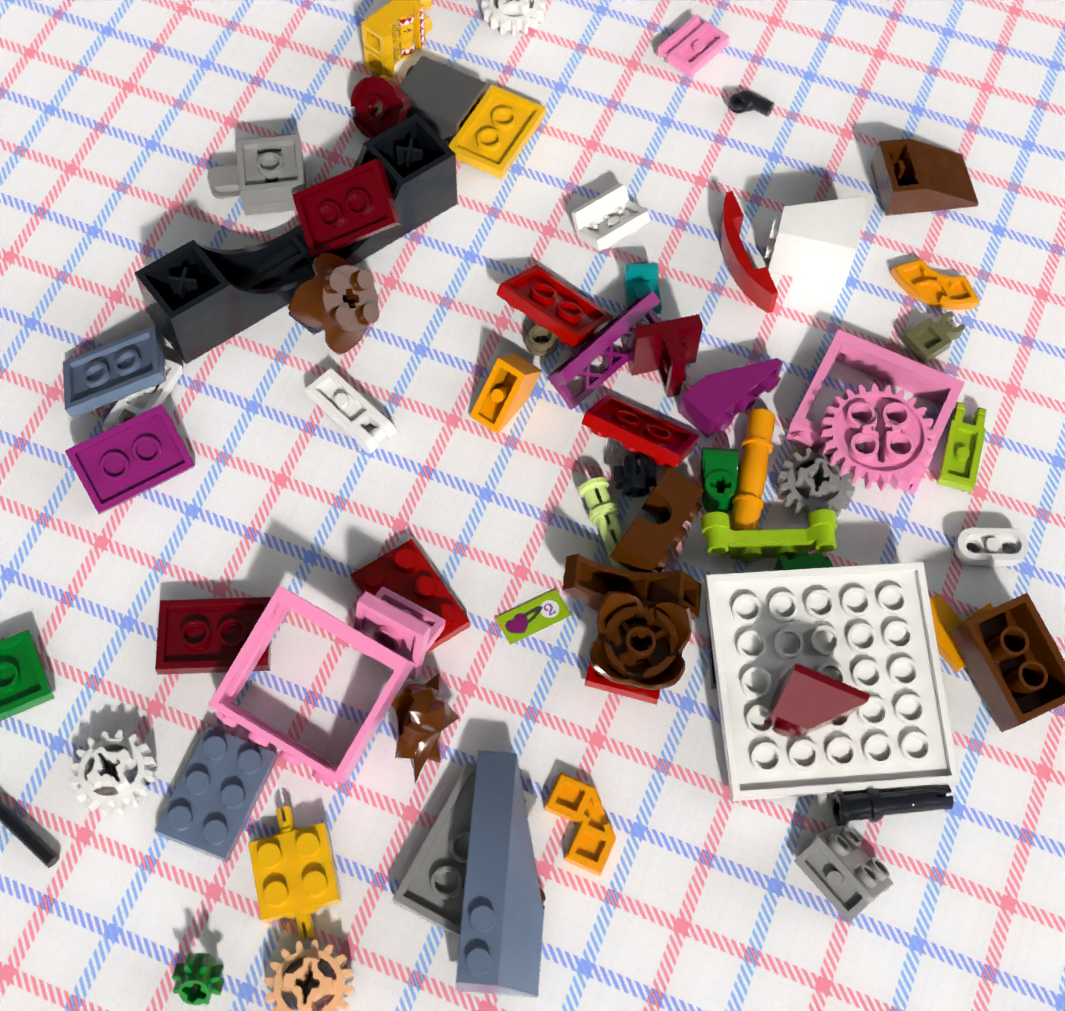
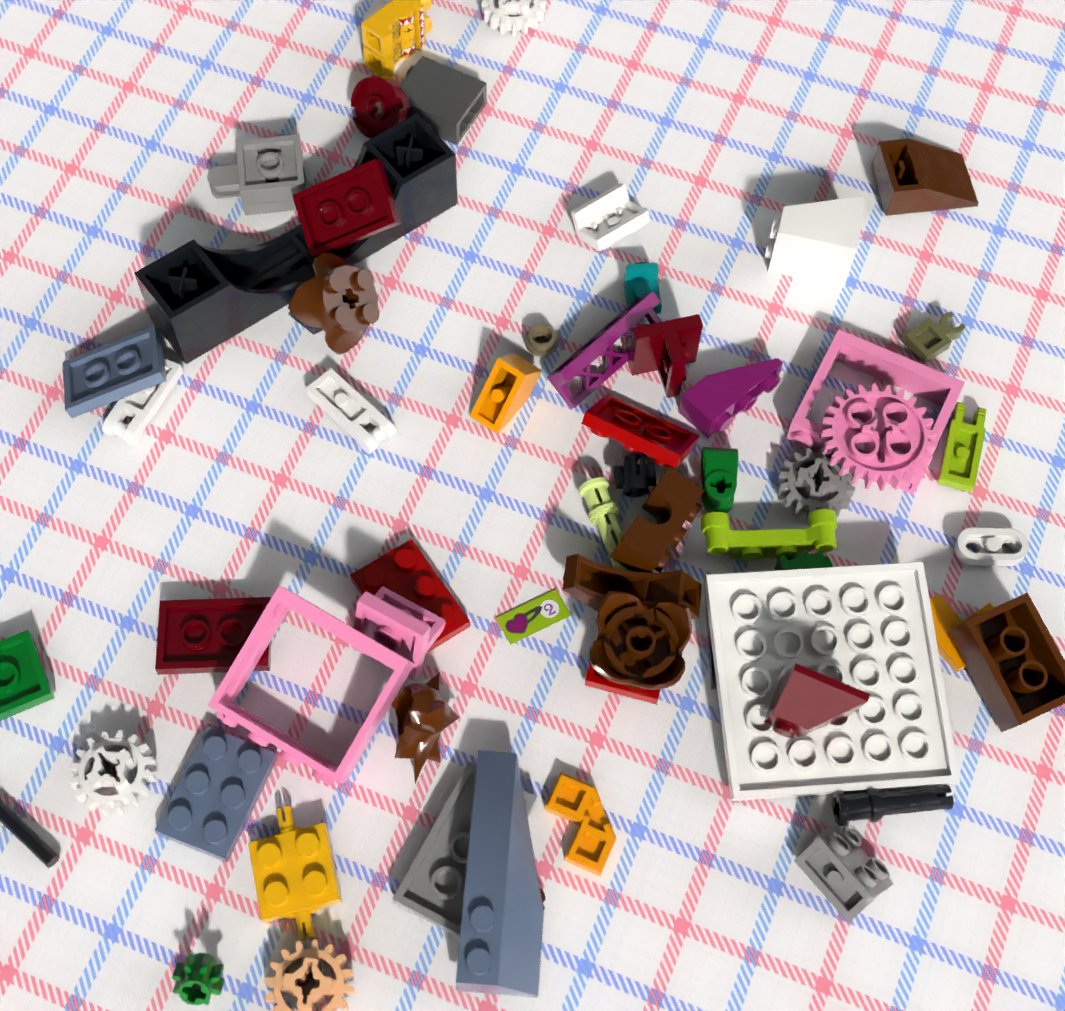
magenta plate [65,404,195,515] -> none
yellow plate [448,85,546,180] -> none
red plate [496,264,614,348] -> none
bright pink plate [657,14,730,78] -> none
red slope [719,191,778,313] -> none
black arm [728,91,775,117] -> none
light orange piece [730,409,776,531] -> none
light orange tile [890,259,980,310] -> none

